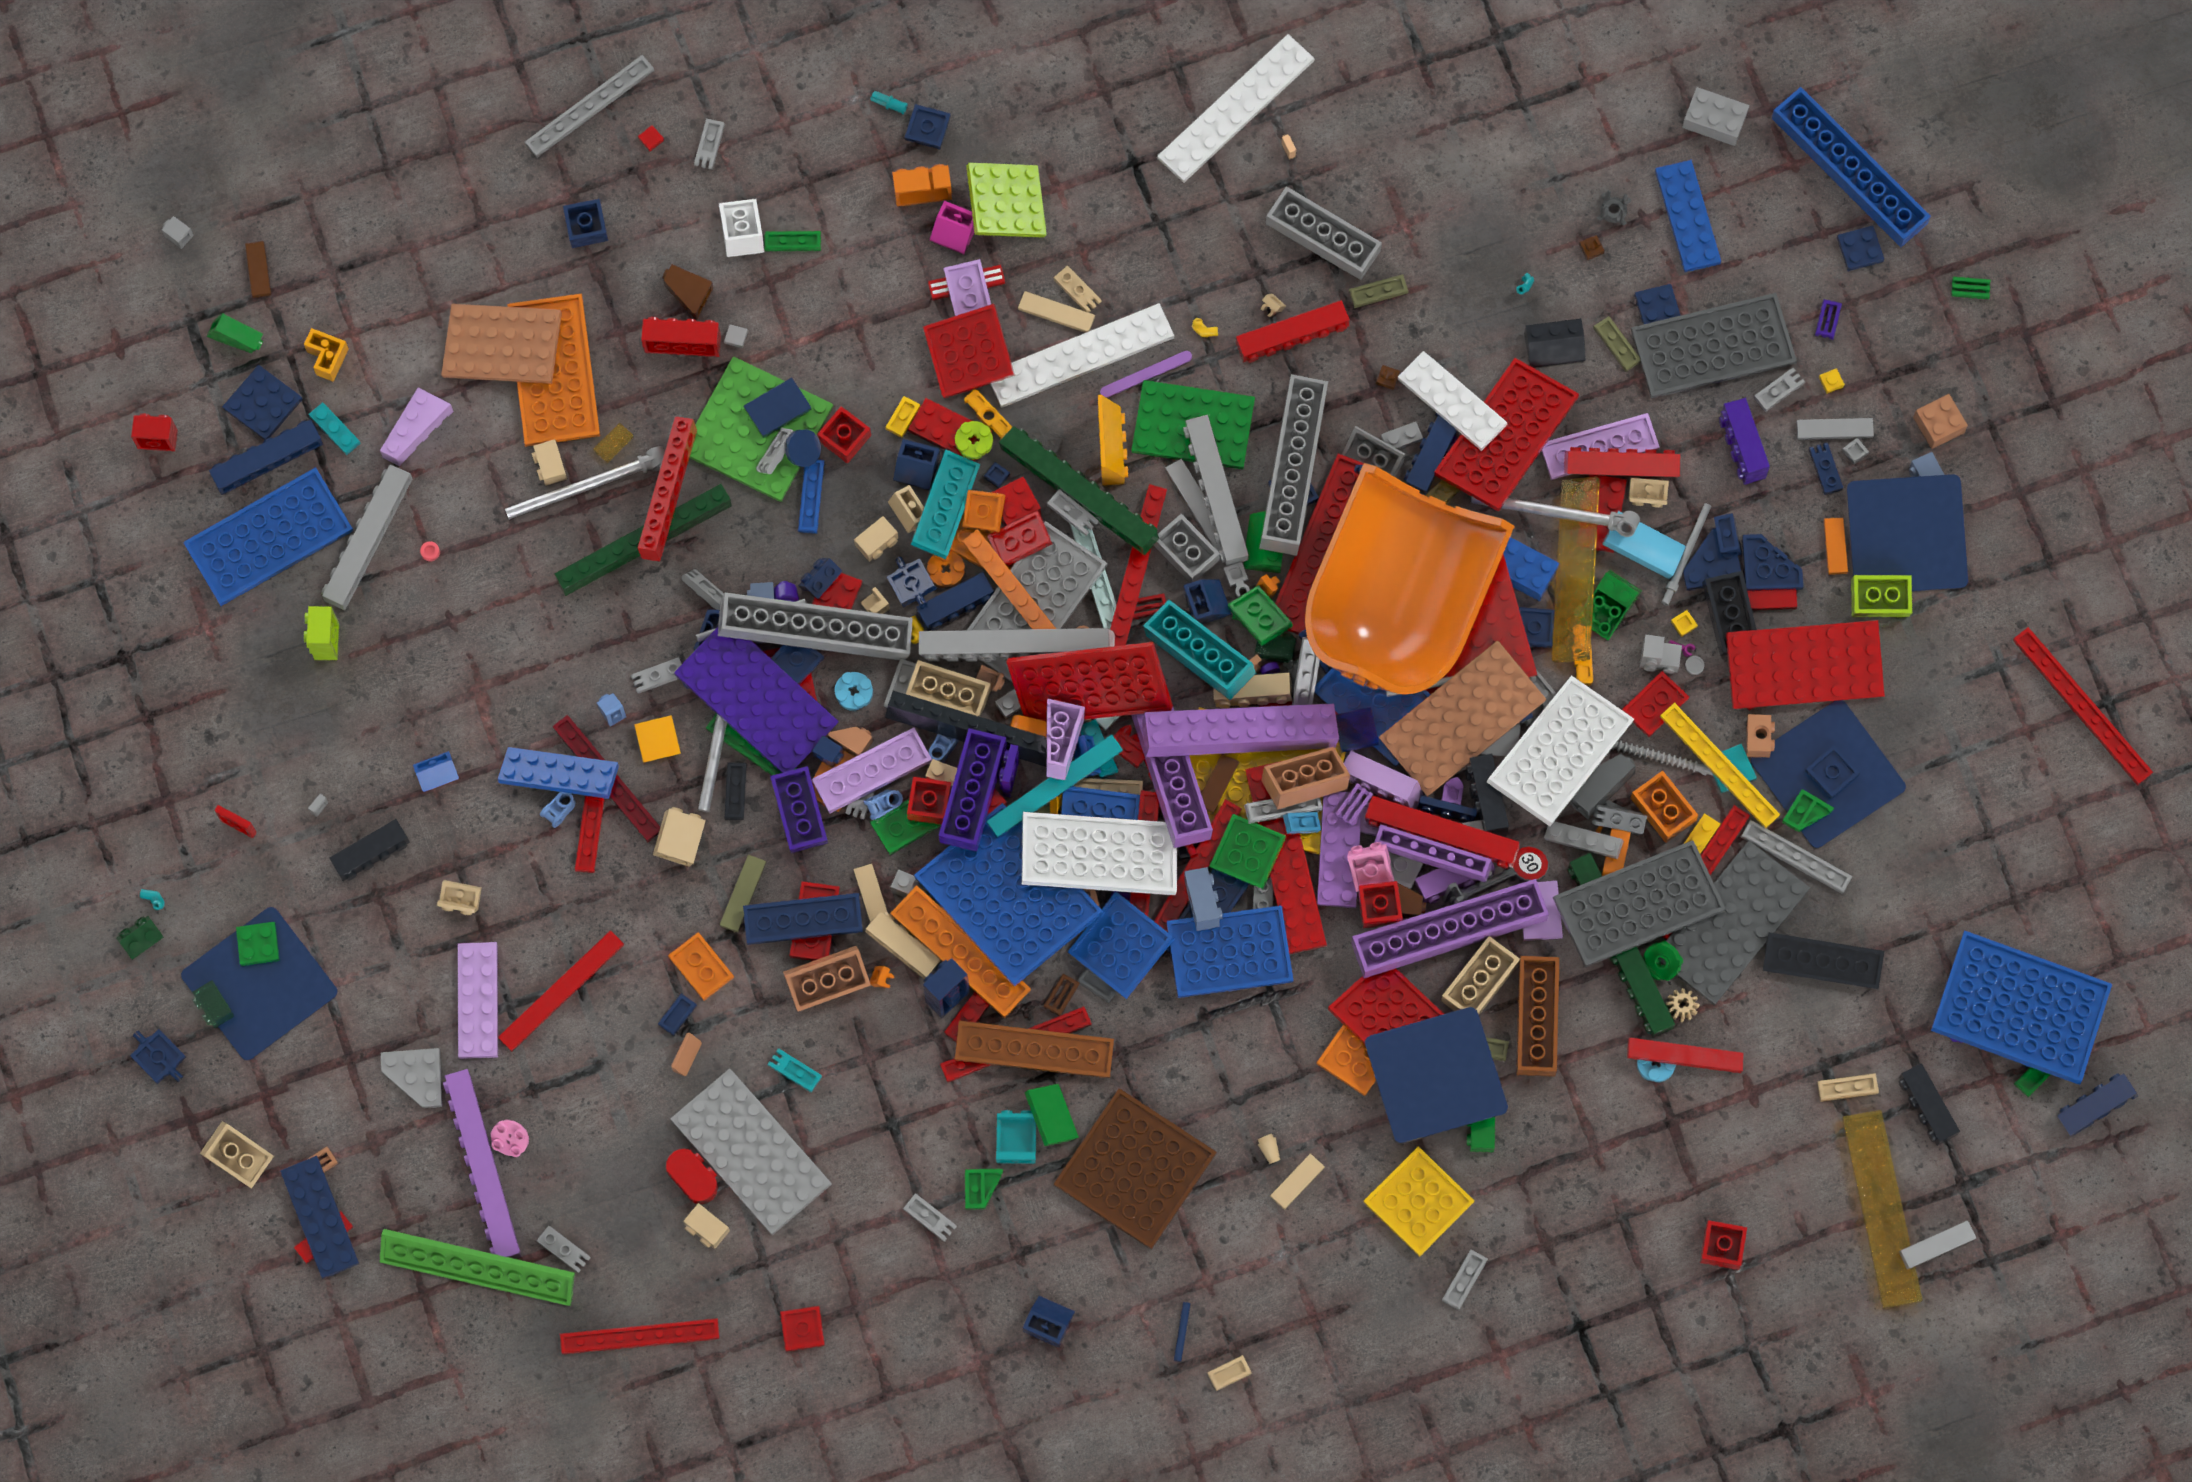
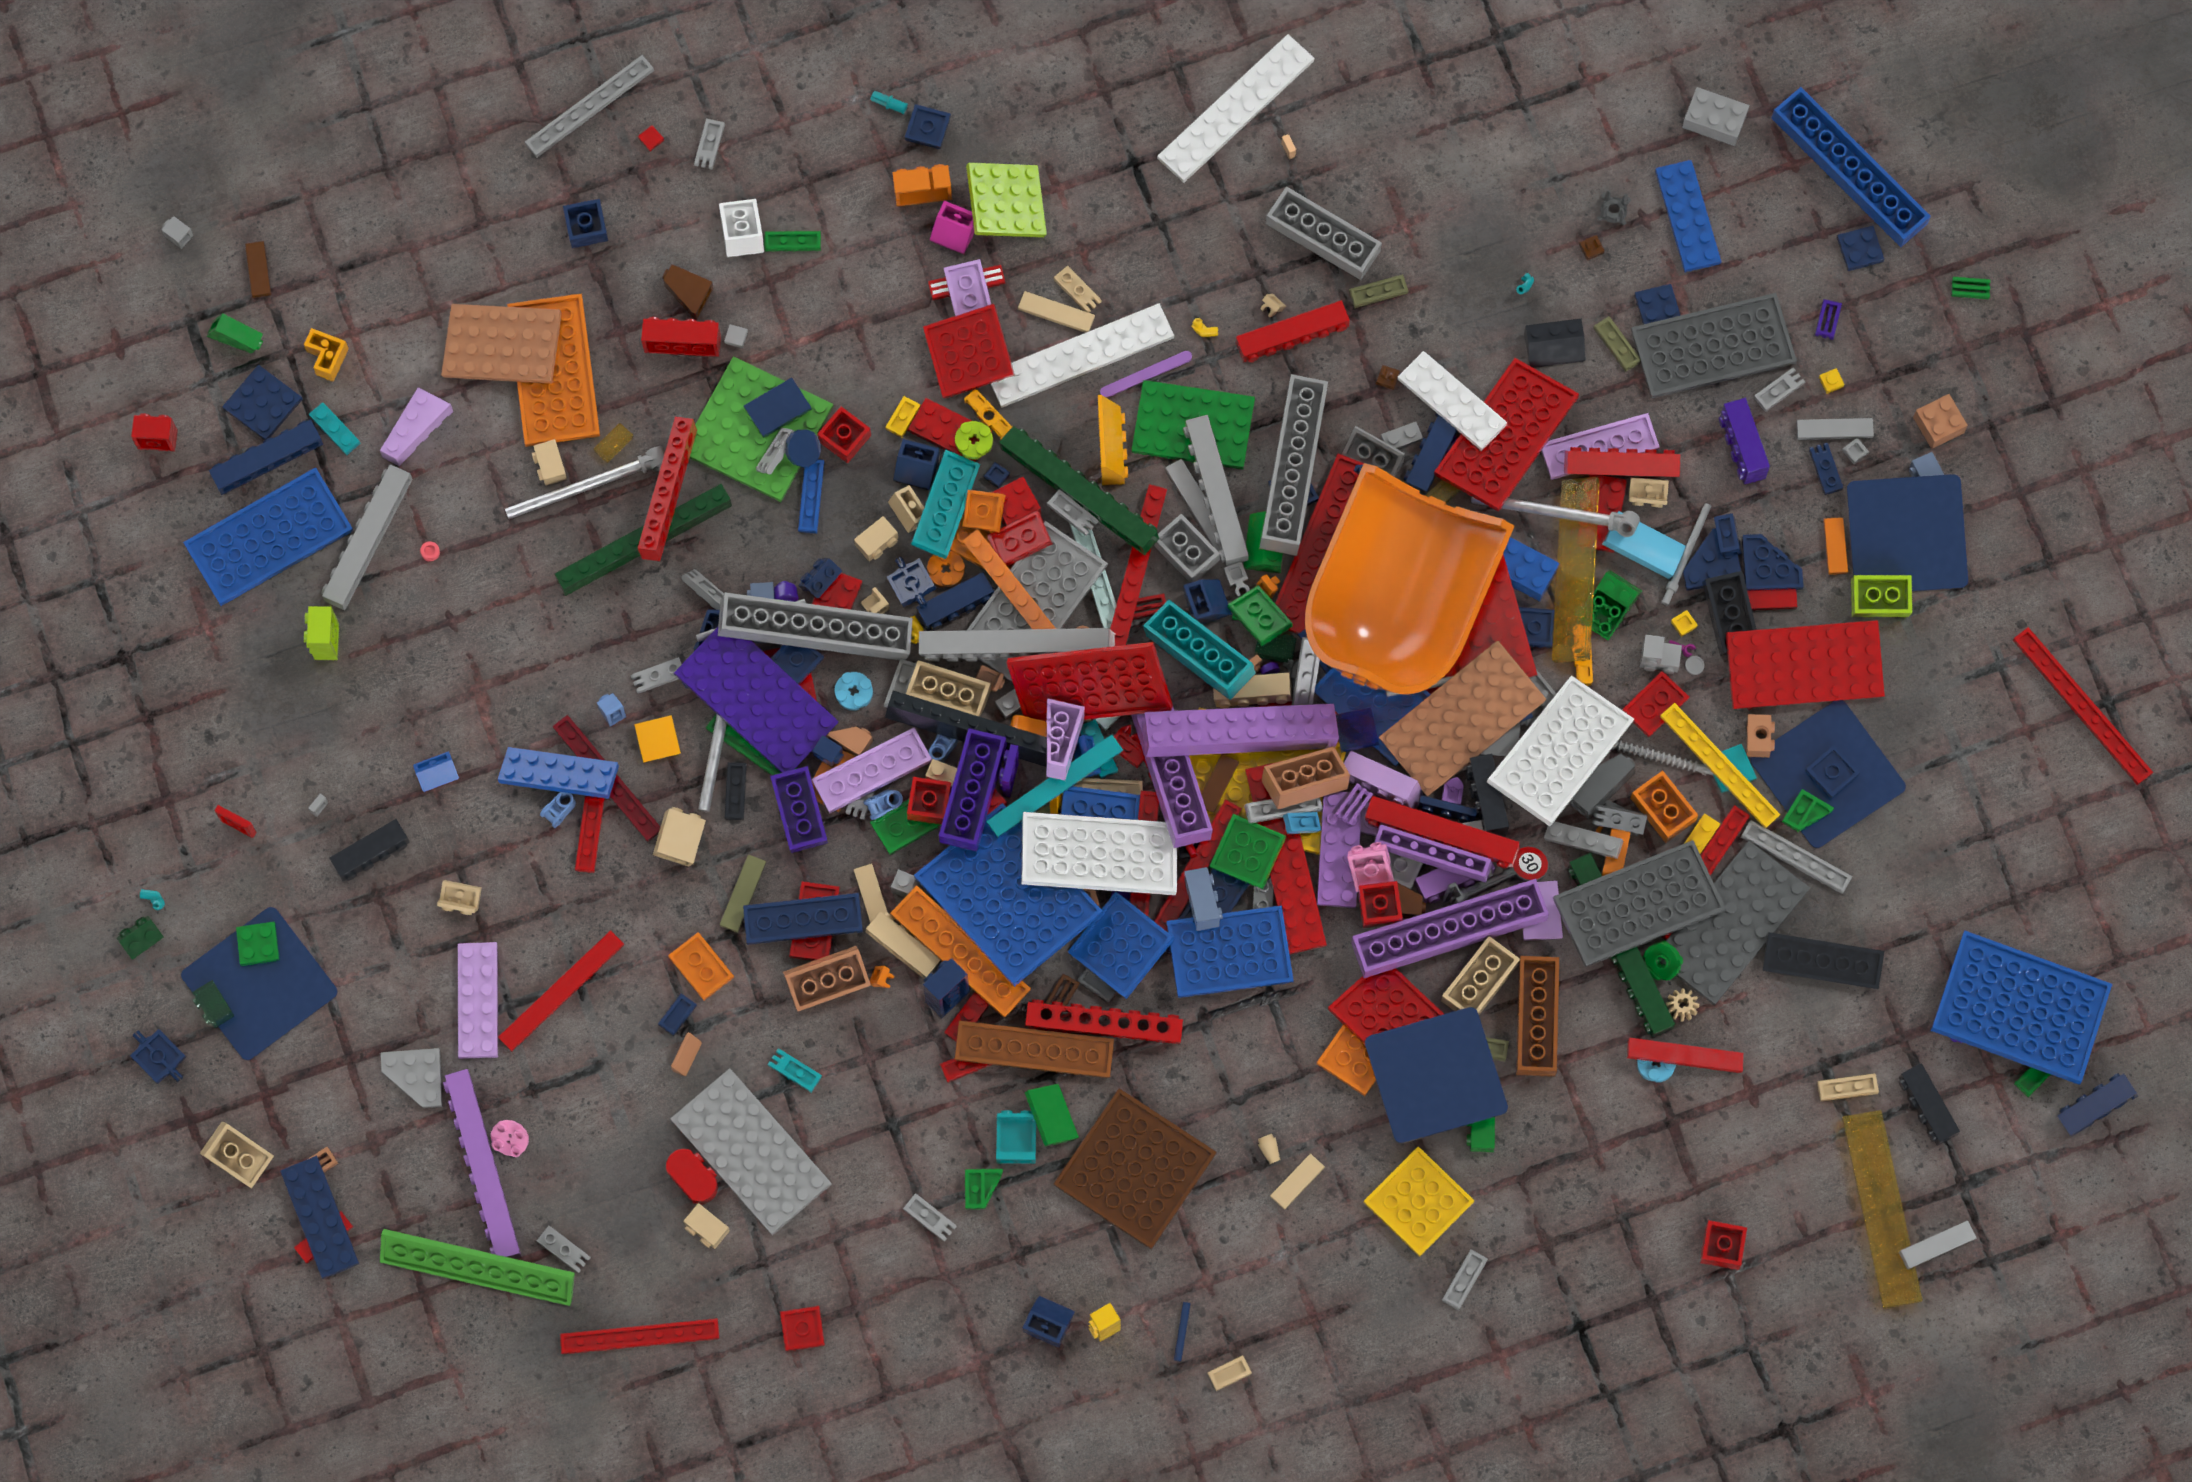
none -> red brick [1025,999,1183,1044]
none -> yellow brick [1089,1303,1121,1342]

